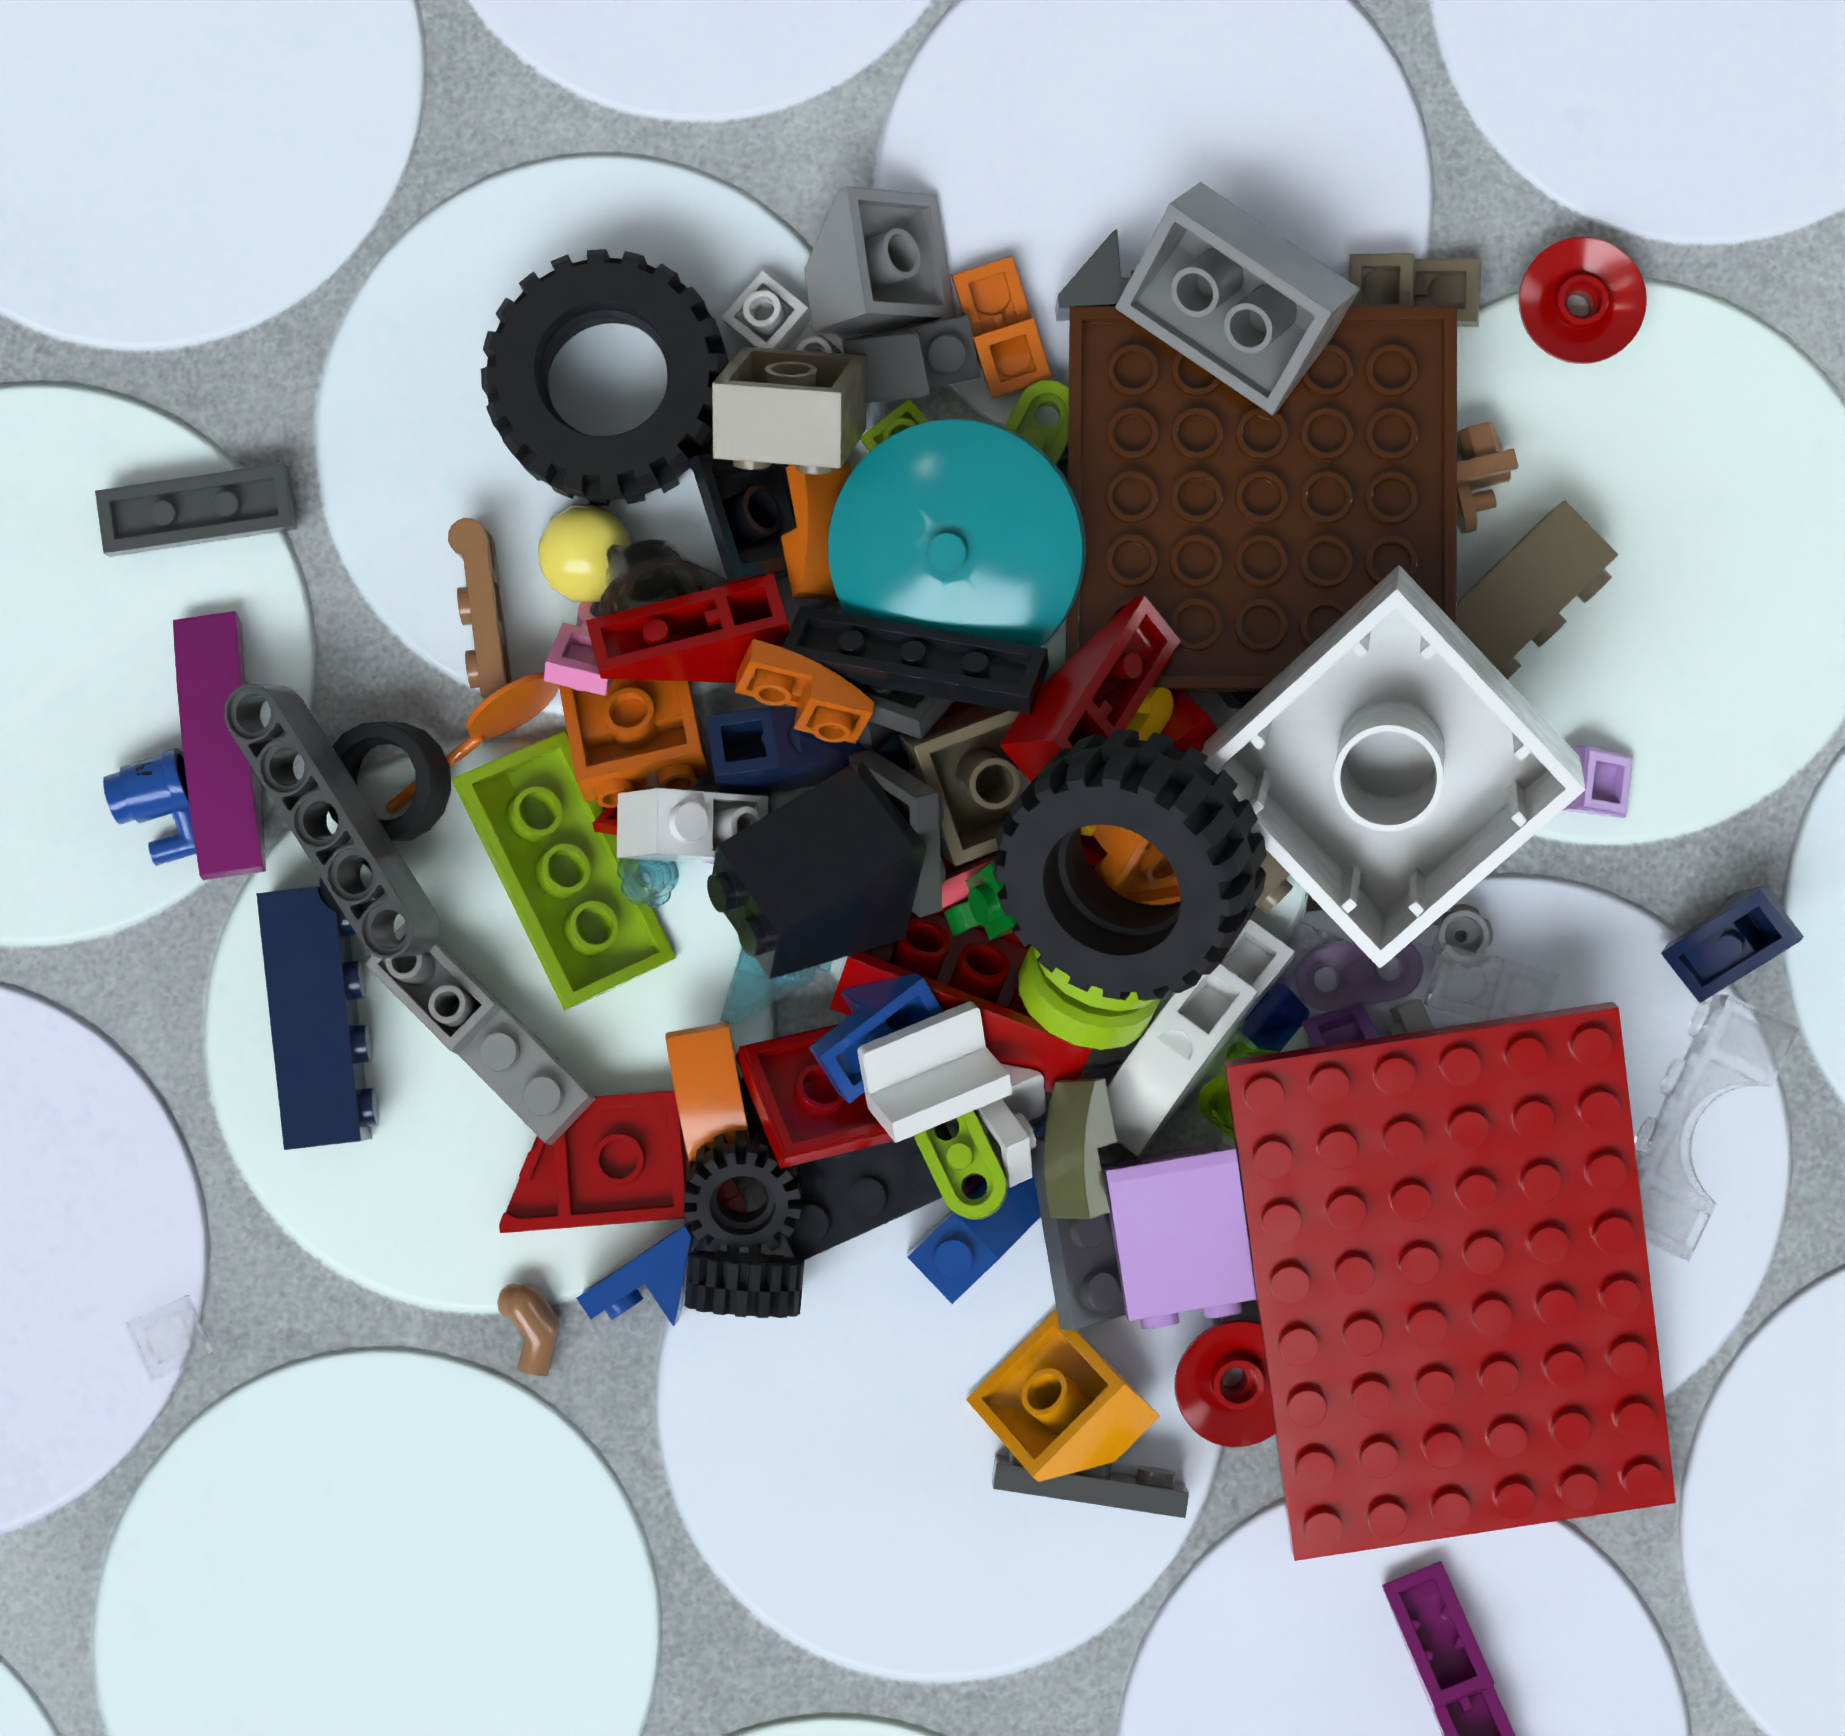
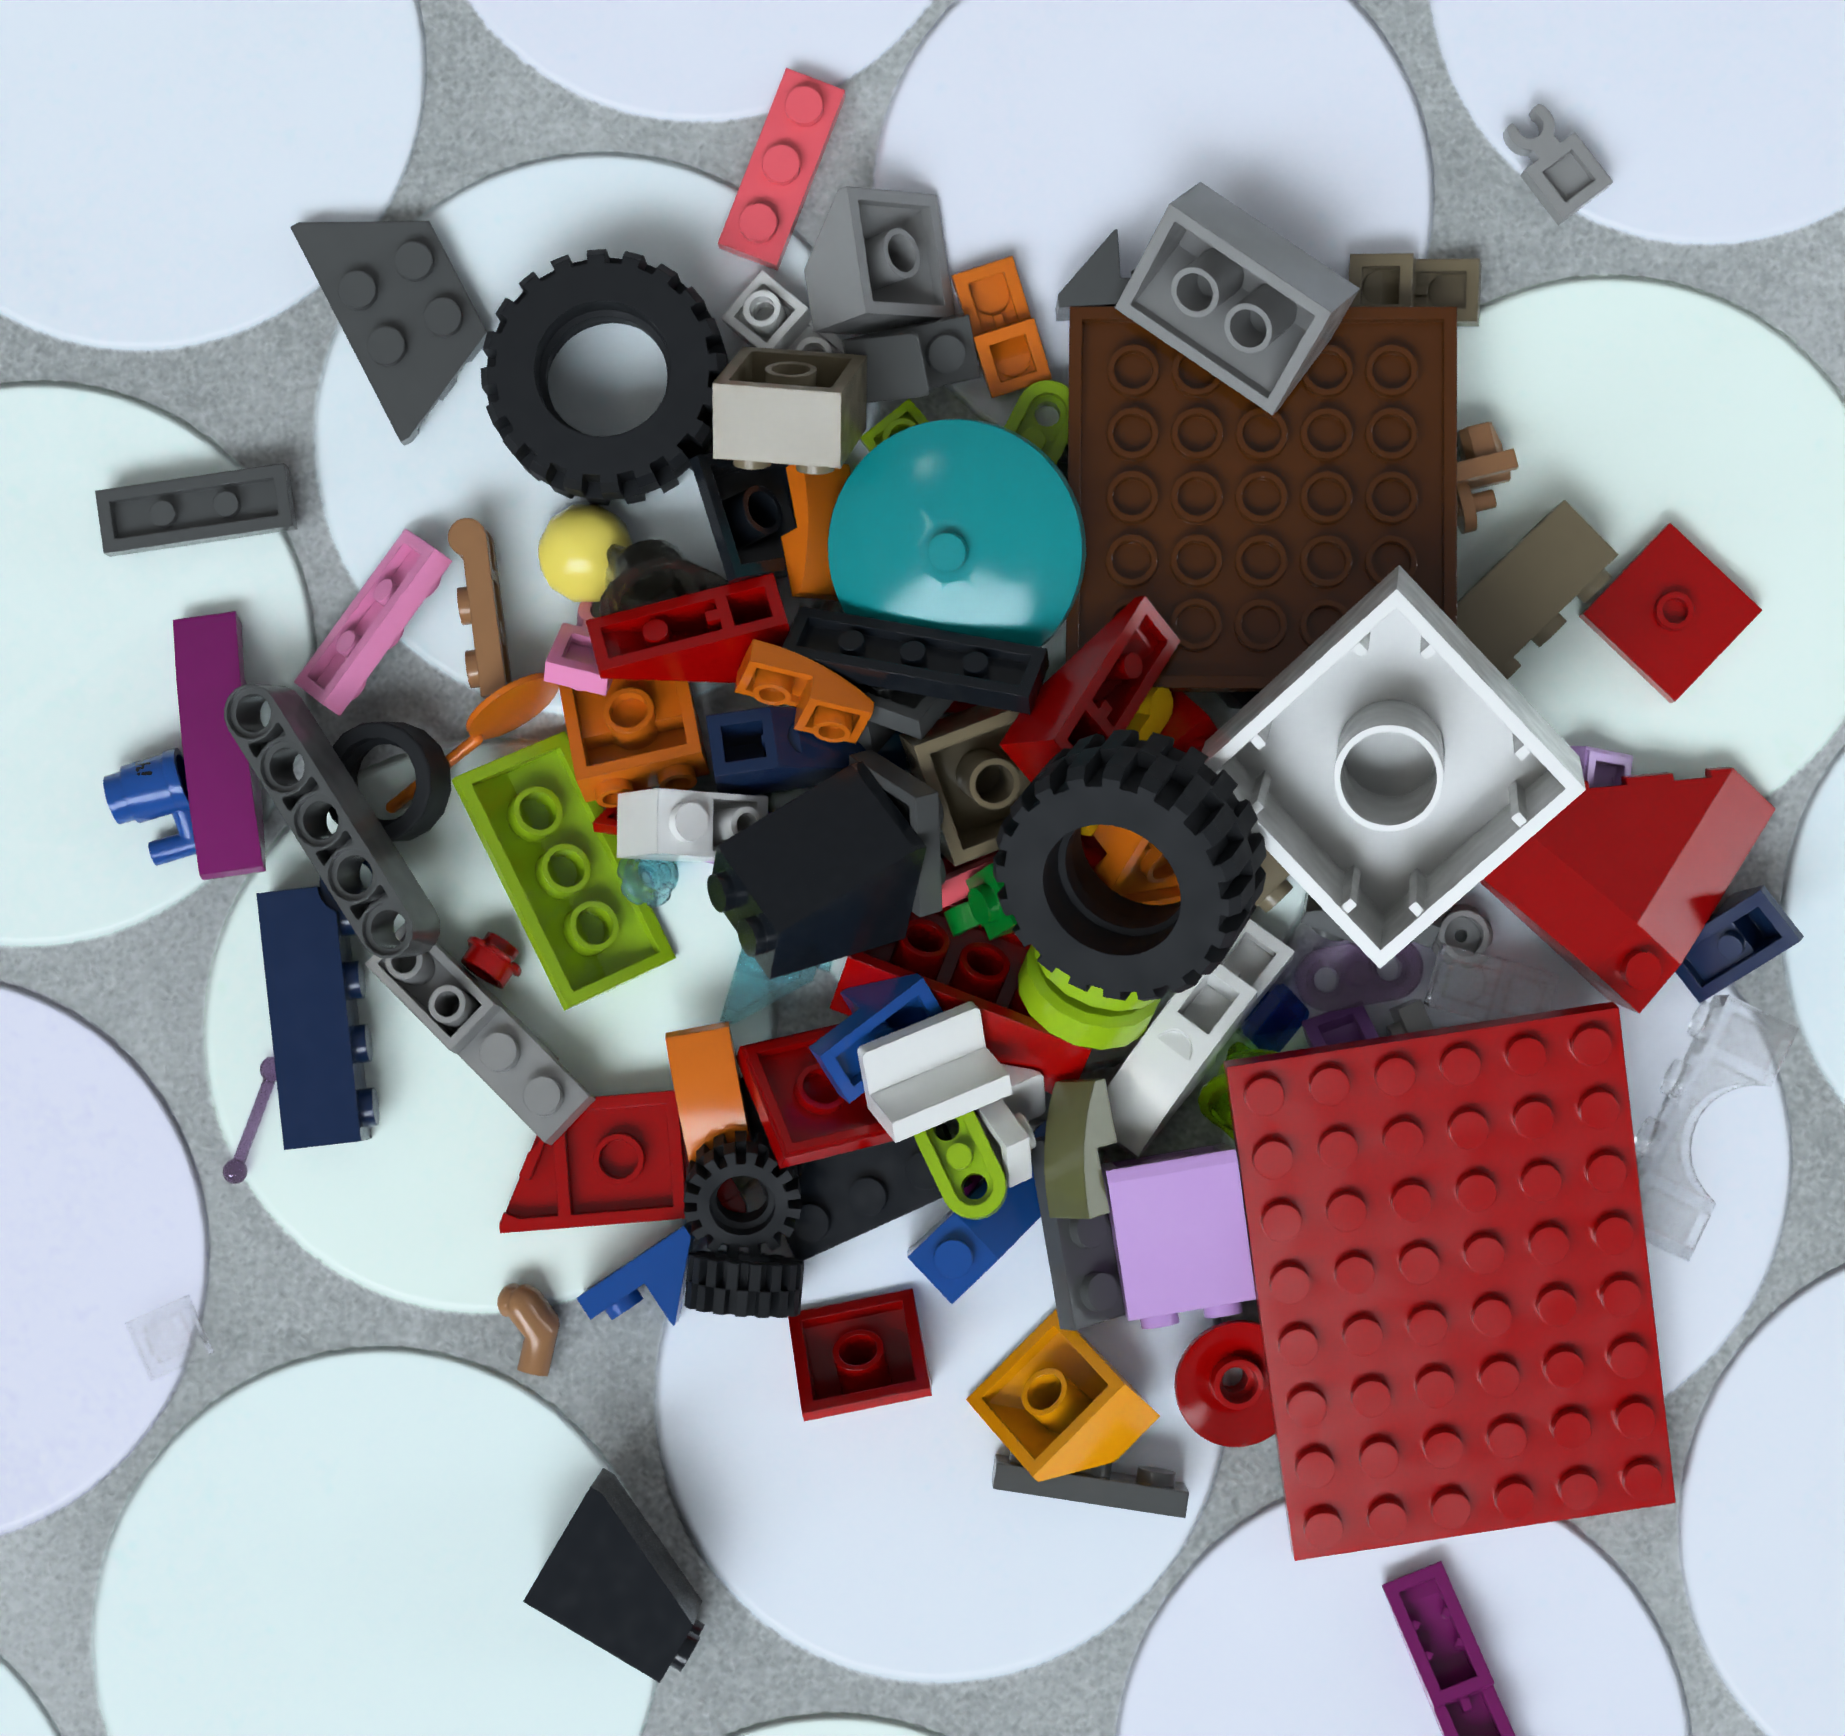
red dish [1518,237,1647,364] -> none
none -> clear purple hinge [222,1056,277,1184]
none -> dark grey wing [290,221,487,446]
none -> bright pink plate [294,528,452,716]
none -> red plate [461,932,522,989]
none -> black slope [523,1468,705,1683]
none -> coral plate [718,68,846,271]
none -> red slope [788,1288,932,1422]
none -> red slope [1480,767,1776,1014]
none -> light grey plate [1503,104,1613,226]
none -> red plate [1579,523,1762,703]

